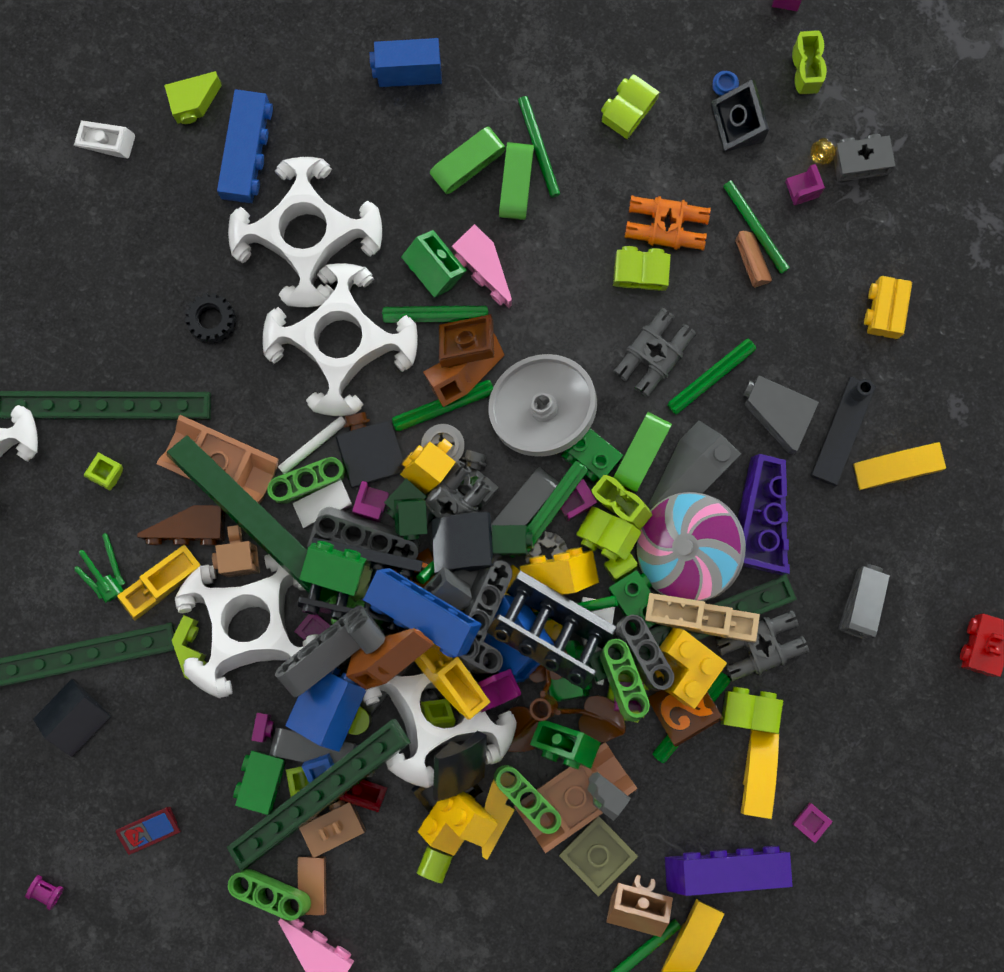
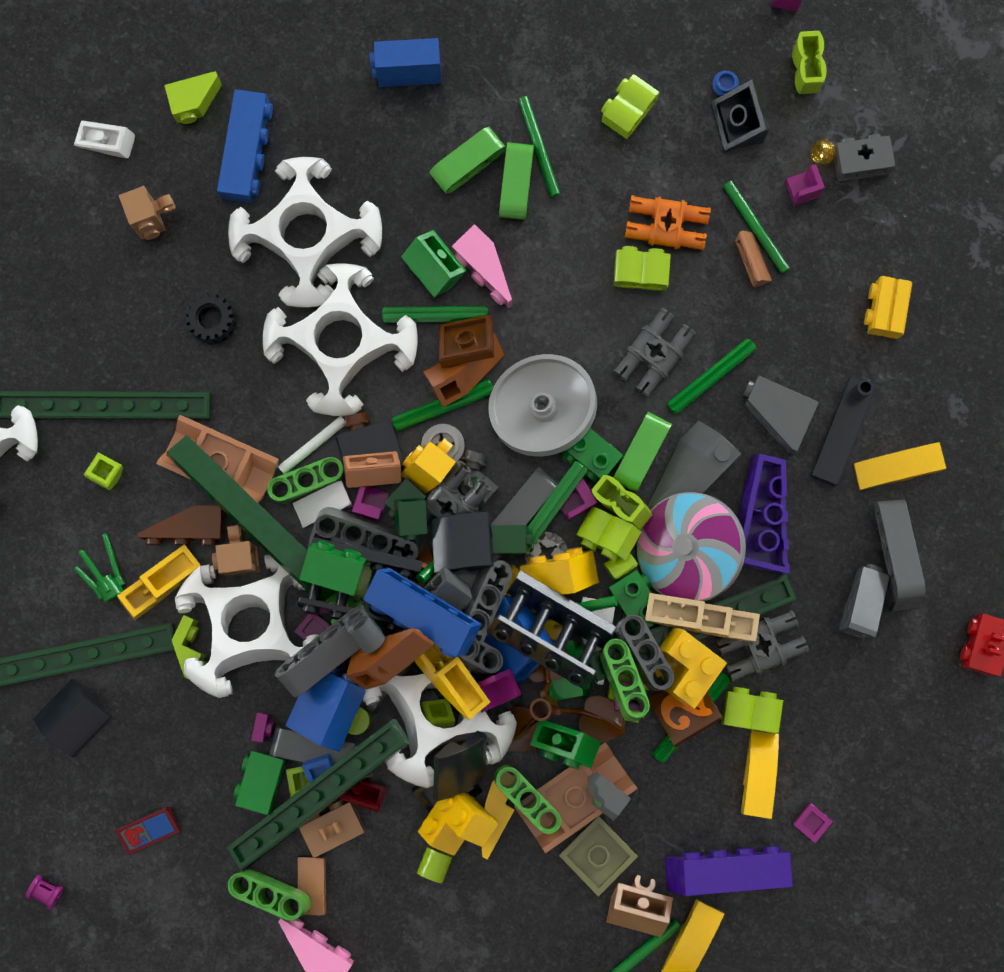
none -> medium nougat brick [118,186,176,240]
none -> nougat slope [343,451,401,488]
none -> dark grey beam [875,499,926,612]

